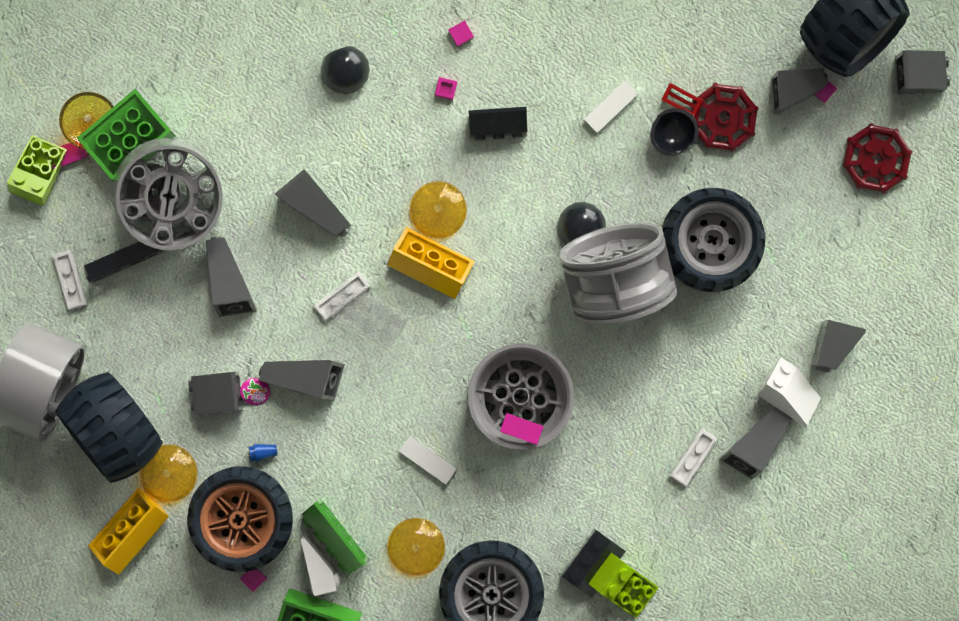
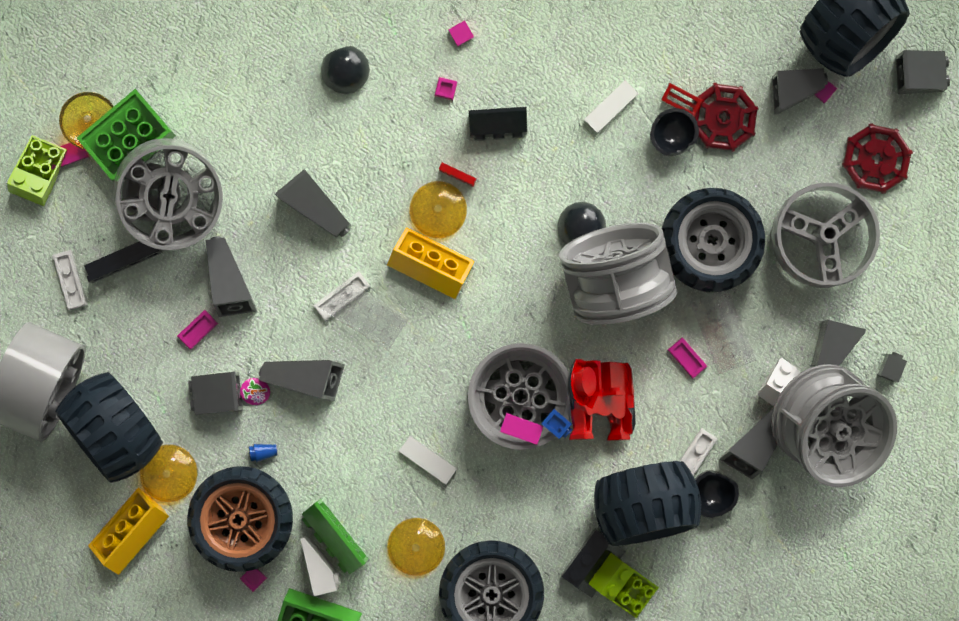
none -> dark pink tile [177,310,219,350]
none -> red tile [439,162,477,187]
none -> blue bracket [541,409,573,439]
none -> red animal [567,359,636,441]
none -> black wheel [594,461,701,546]
none -> dark pink tile [668,337,707,379]
none -> clear slope [690,290,756,375]
none -> black cylinder [695,470,739,518]
none -> light grey wheel [771,183,880,288]
none -> light grey wheel [772,364,897,487]
none -> dark grey brick [877,352,907,383]

